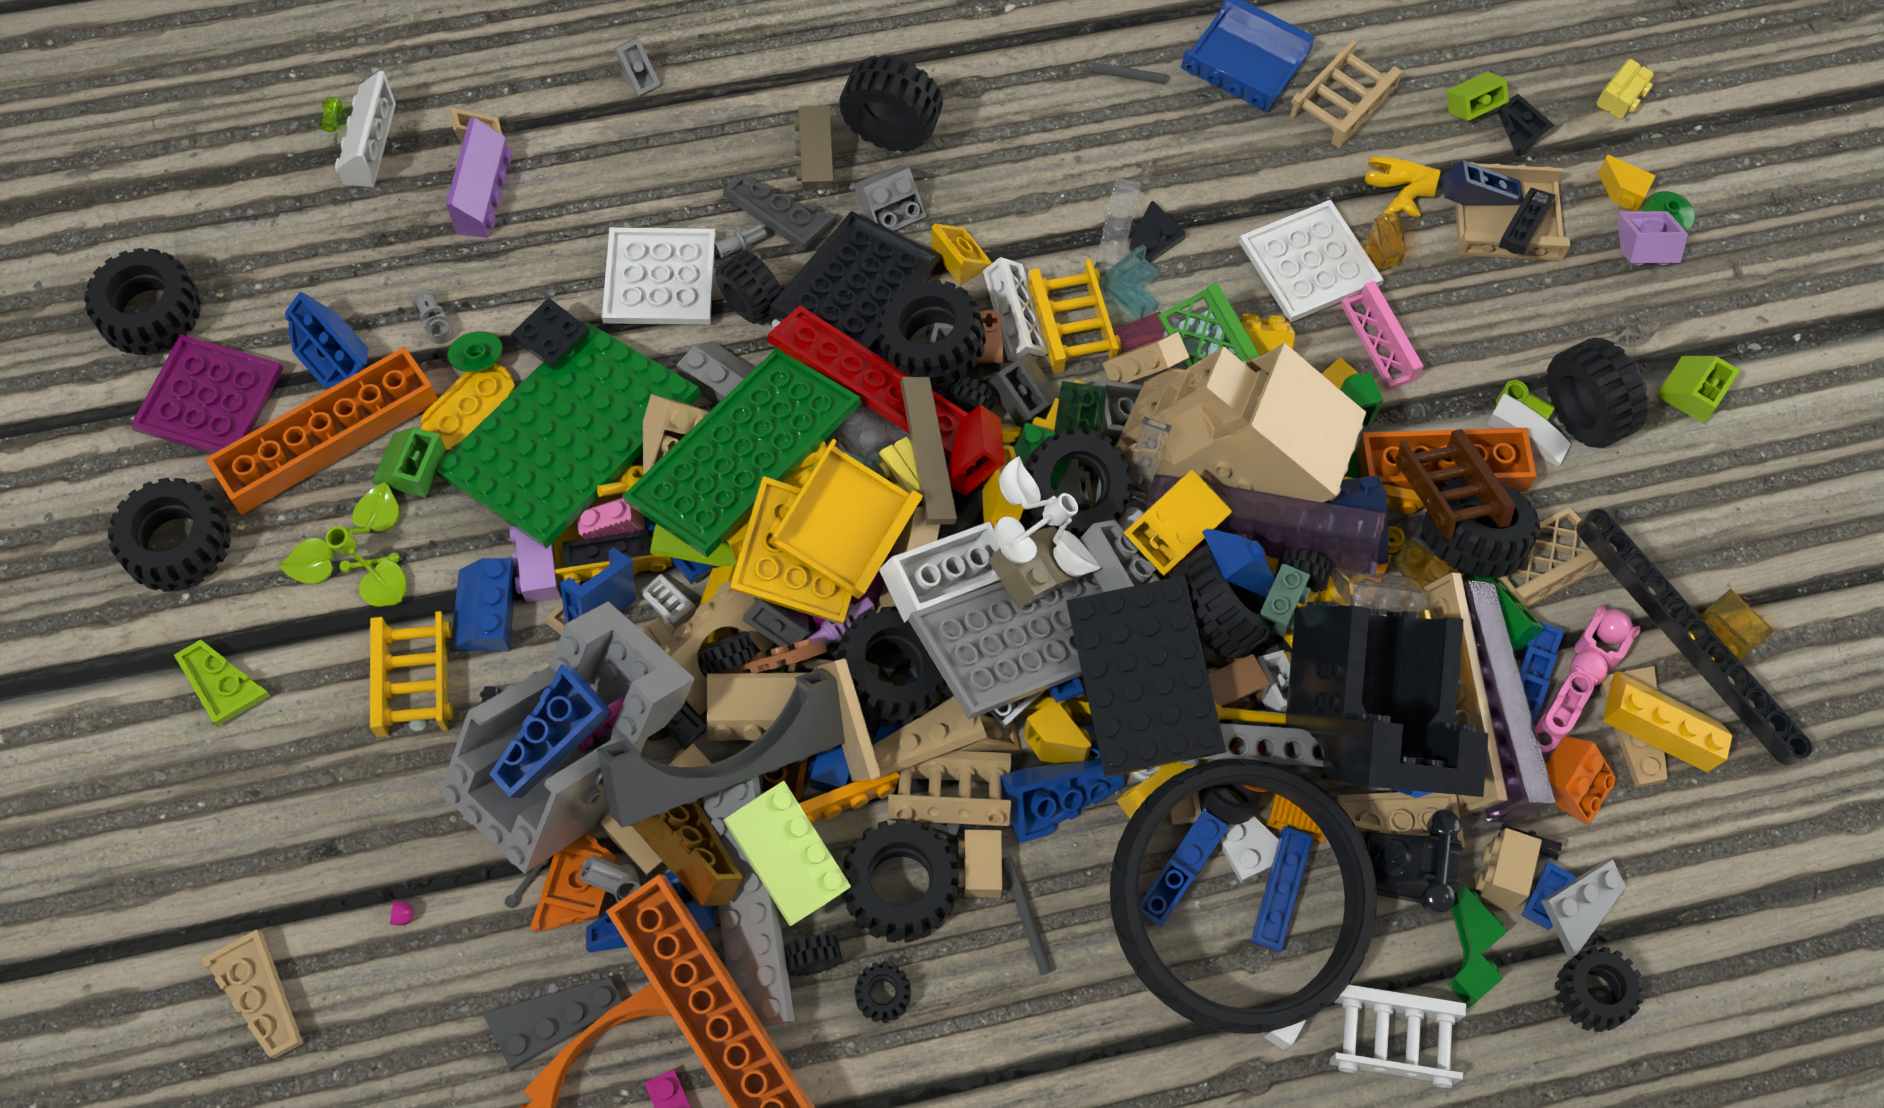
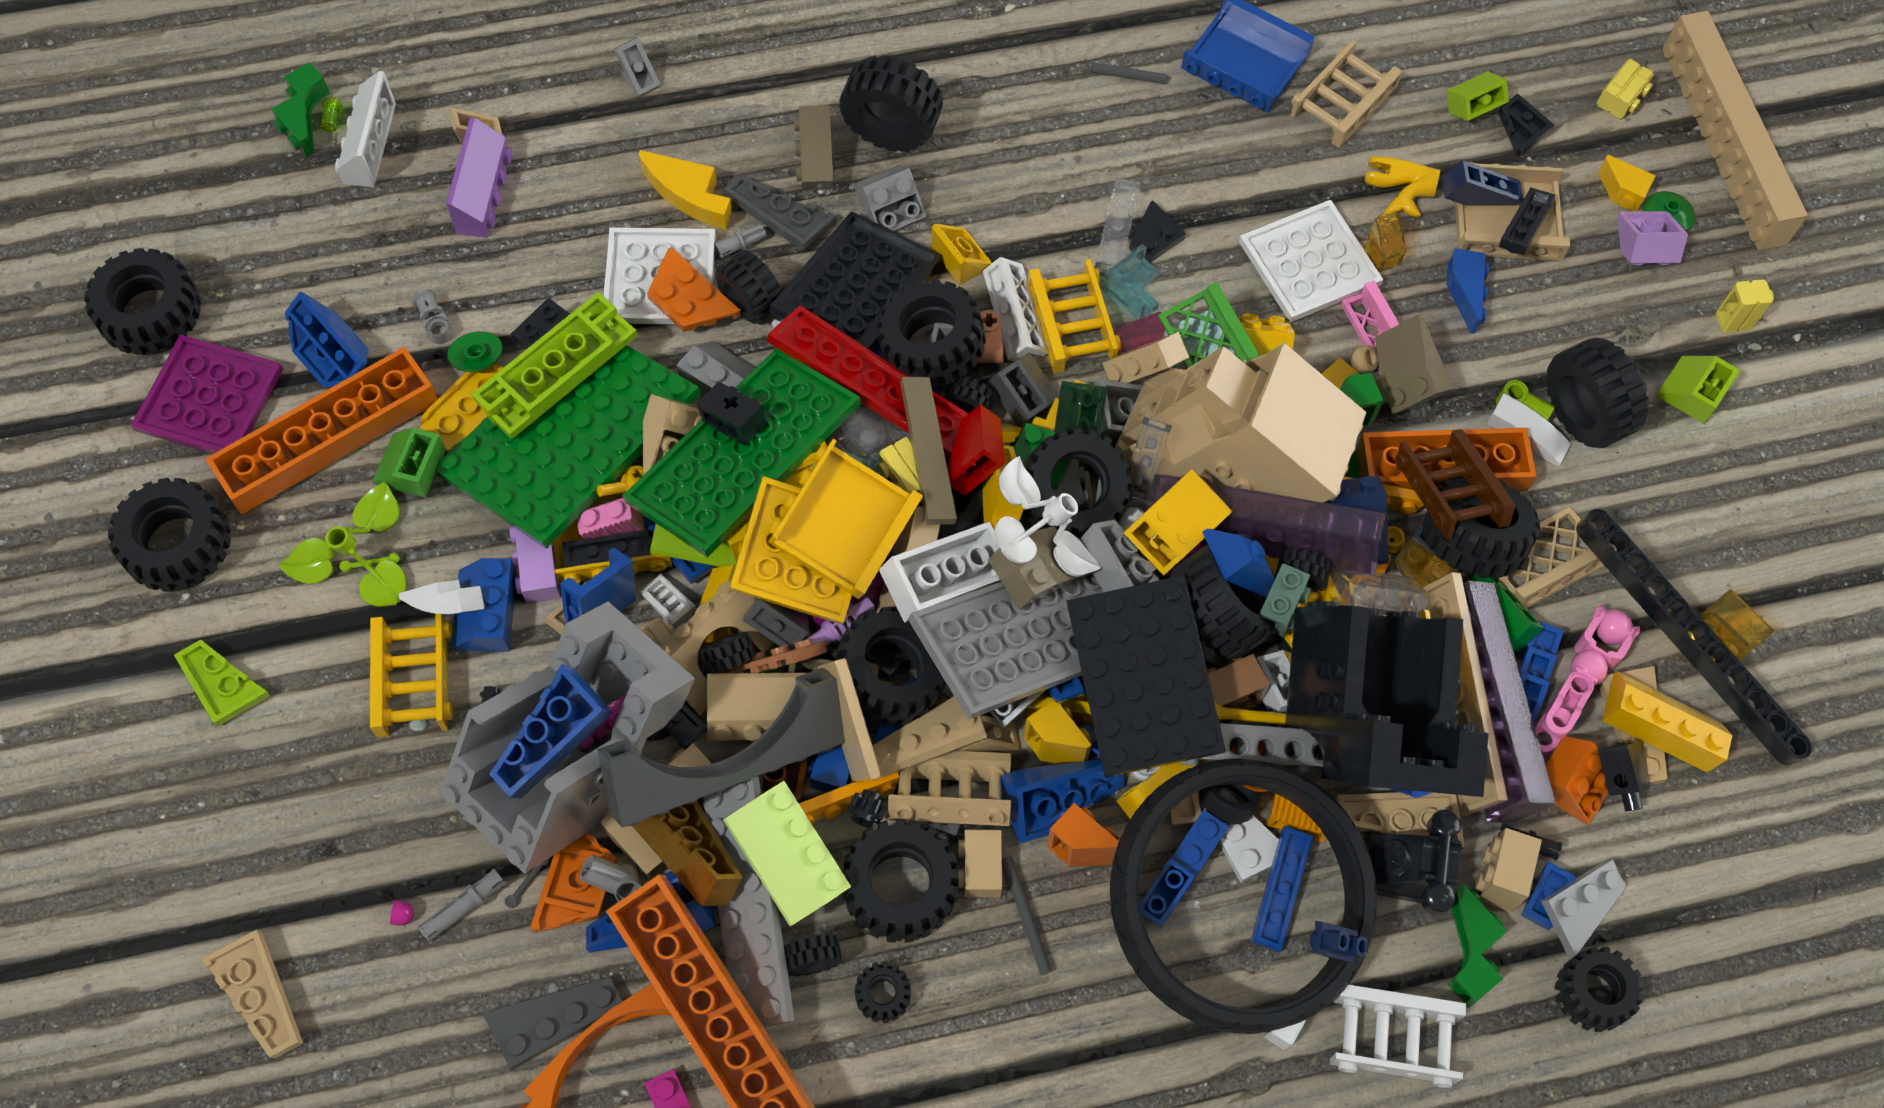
none -> green arch [271,62,330,157]
none -> white slope [399,580,485,614]
none -> light grey pin [418,869,506,942]
none -> lime slope [471,292,638,439]
none -> yellow slope [638,150,732,230]
none -> orange wing [647,247,741,332]
none -> black brick [696,381,767,446]
none -> black gear [847,789,887,828]
none -> orange slope [1047,803,1119,867]
none -> dark blue hips [1310,921,1368,963]
none -> tan tile [1351,345,1378,373]
none -> dark tan slope [1375,314,1454,414]
none -> blue slope [1446,248,1489,334]
none -> black torso [1598,741,1650,812]
none -> tan brick [1663,11,1808,251]
none -> light yellow brick [1716,280,1774,333]

